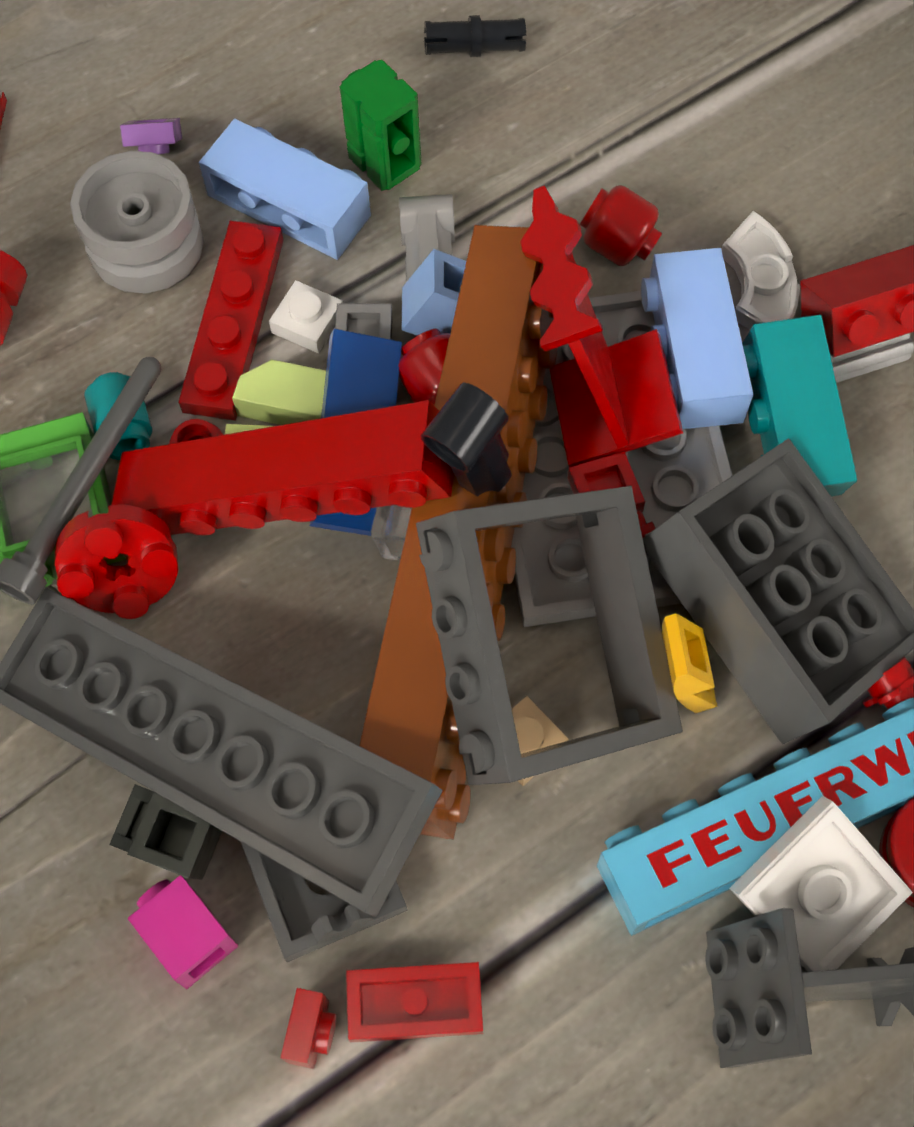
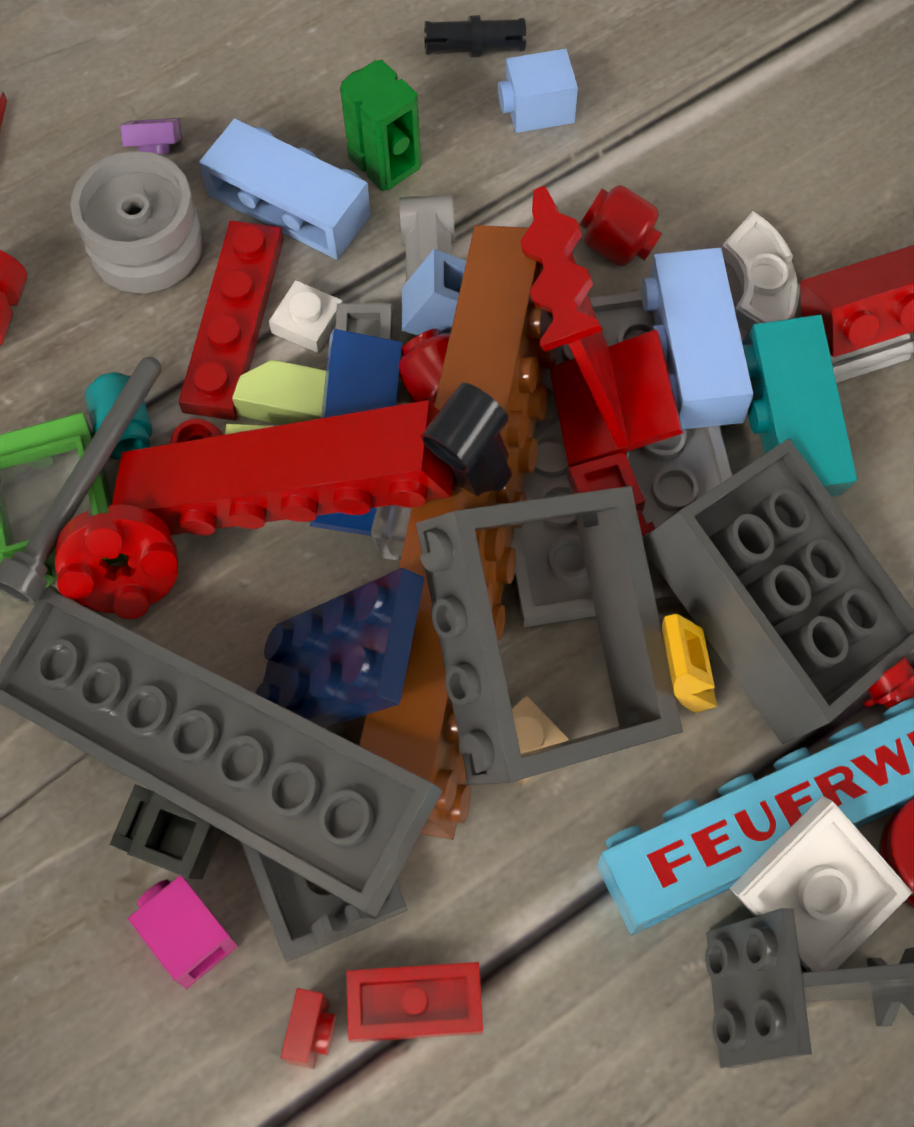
none -> dark blue plate [255,568,425,728]
none -> light blue brick [498,49,578,133]

